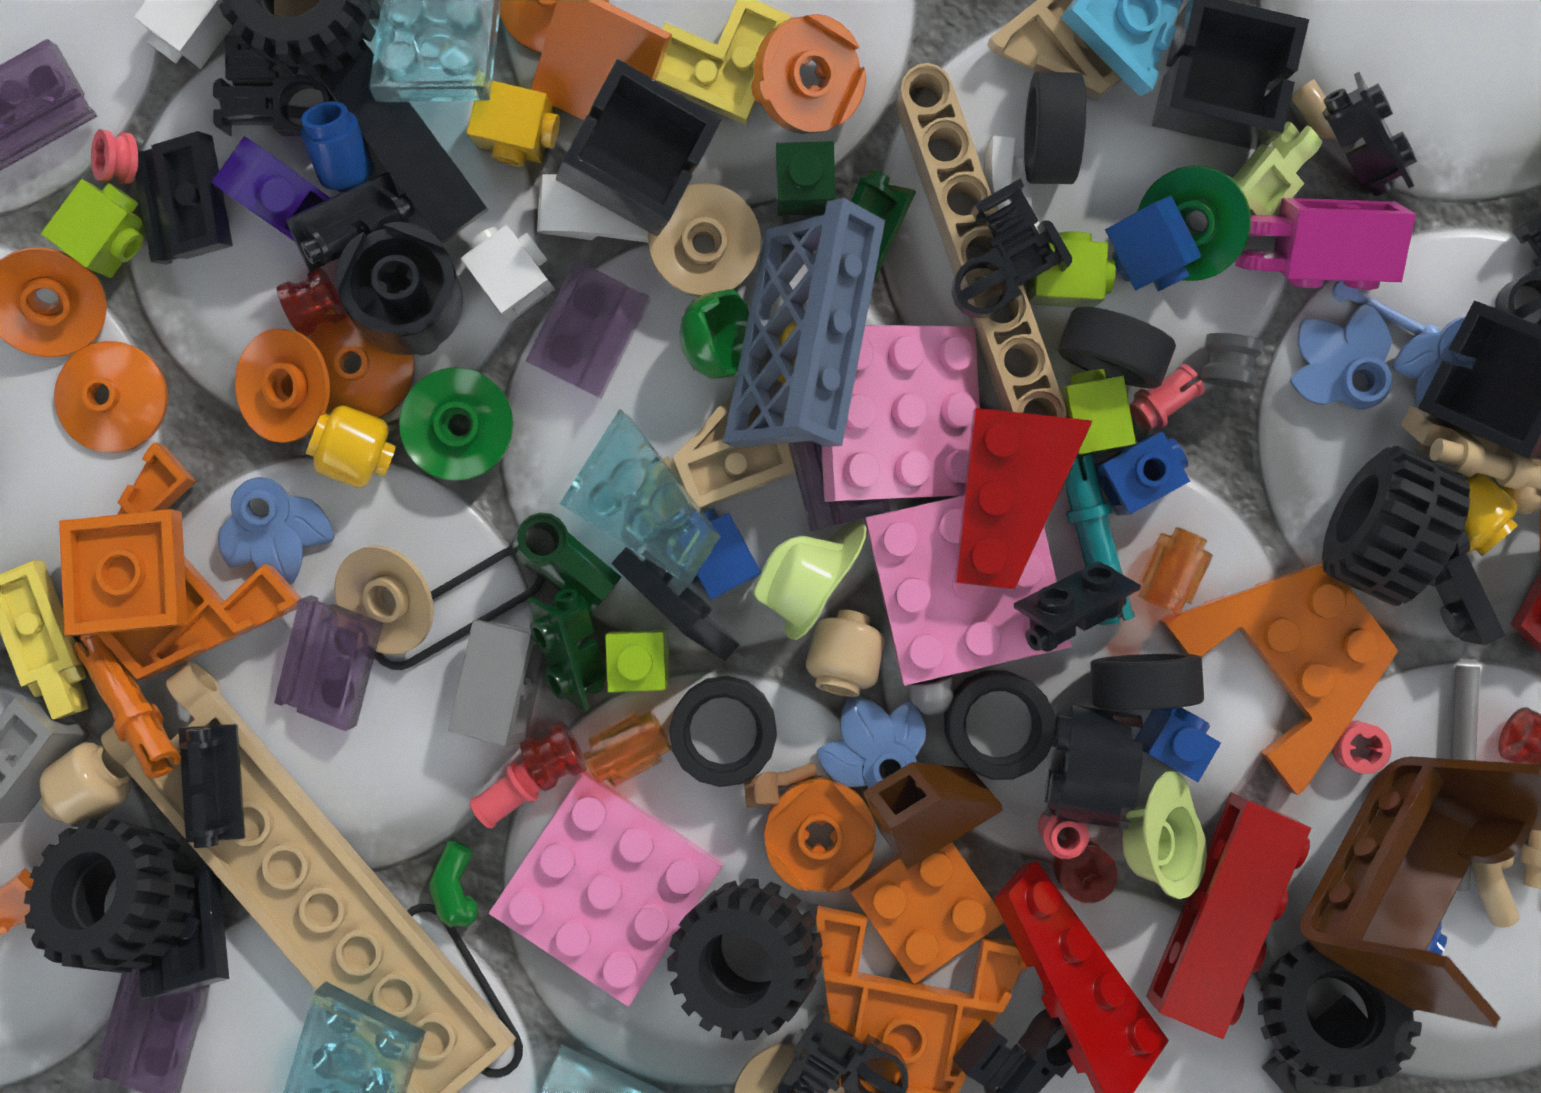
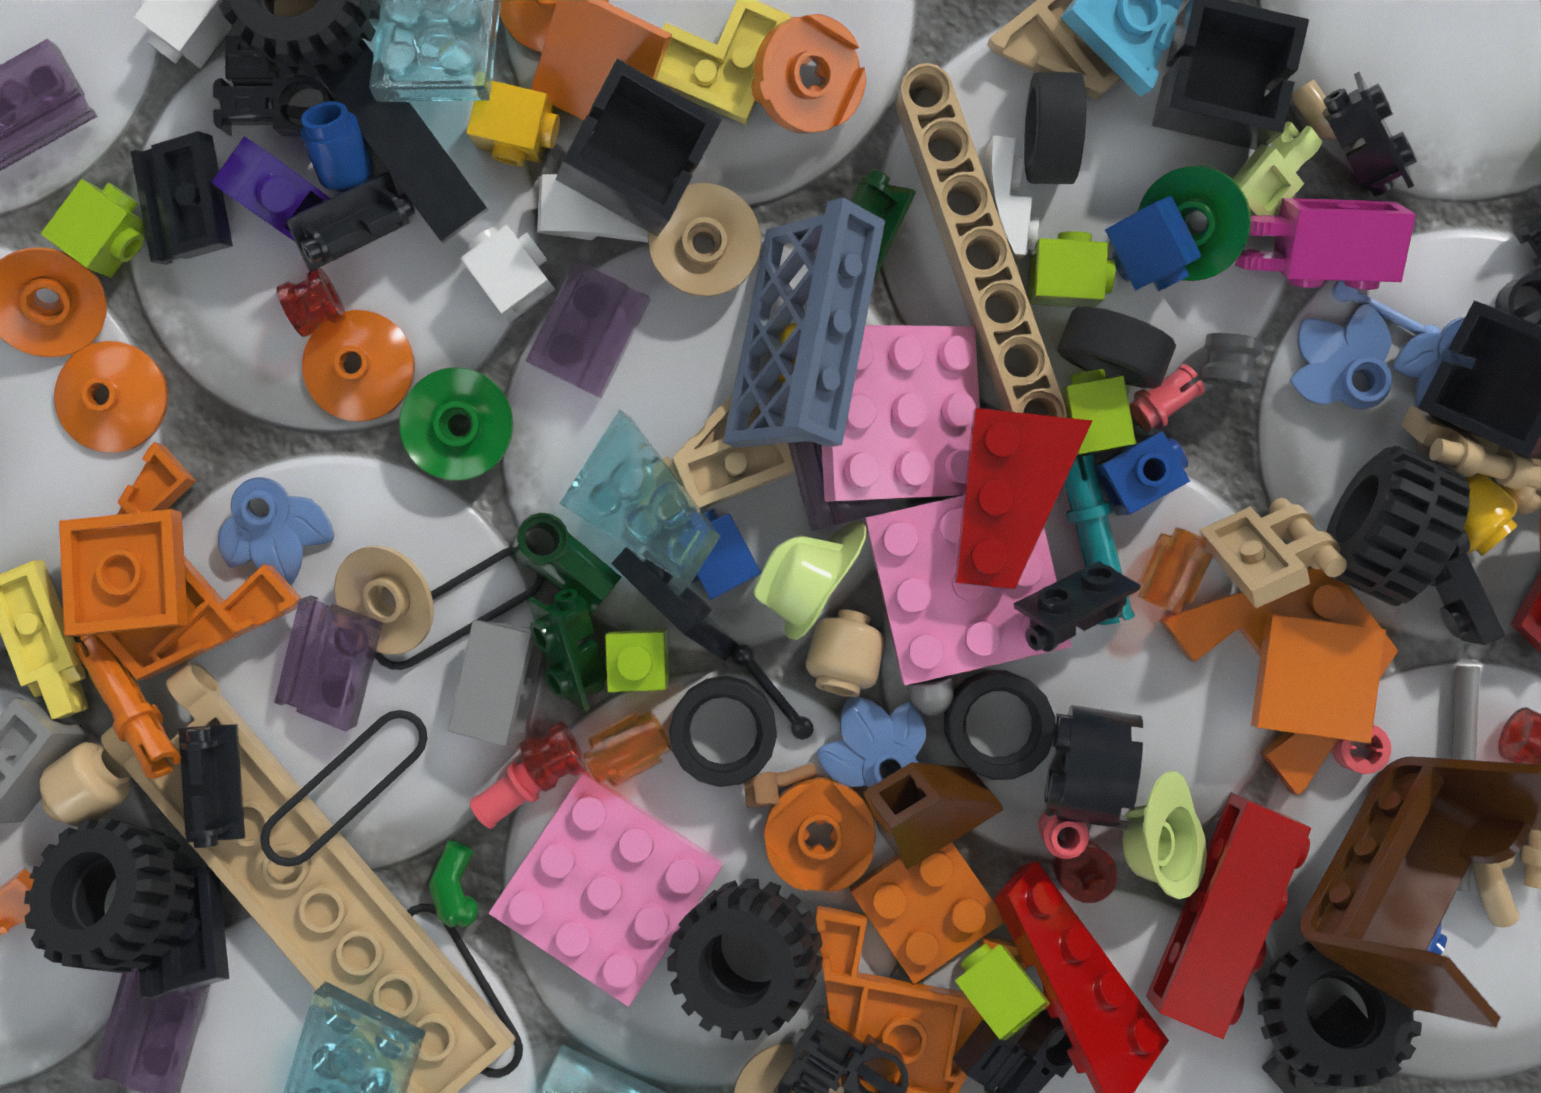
coral bush [91,129,138,184] -> none
orange dish [235,329,330,443] -> none
yellow head [305,405,396,488] -> none
black brick [335,222,463,356] -> none
green hair [679,289,749,379] -> none
dark green brick [776,141,836,216] -> none
black piece [951,178,1072,318] -> none
black tyre [1090,654,1204,710] -> none
blue brick [1134,707,1221,782] -> none
none -> black piece [260,710,428,867]
none -> black hinge [732,644,814,740]
none -> lime brick [955,944,1051,1040]
none -> tan plate [1199,498,1347,608]
none -> orange tile [1251,613,1386,743]

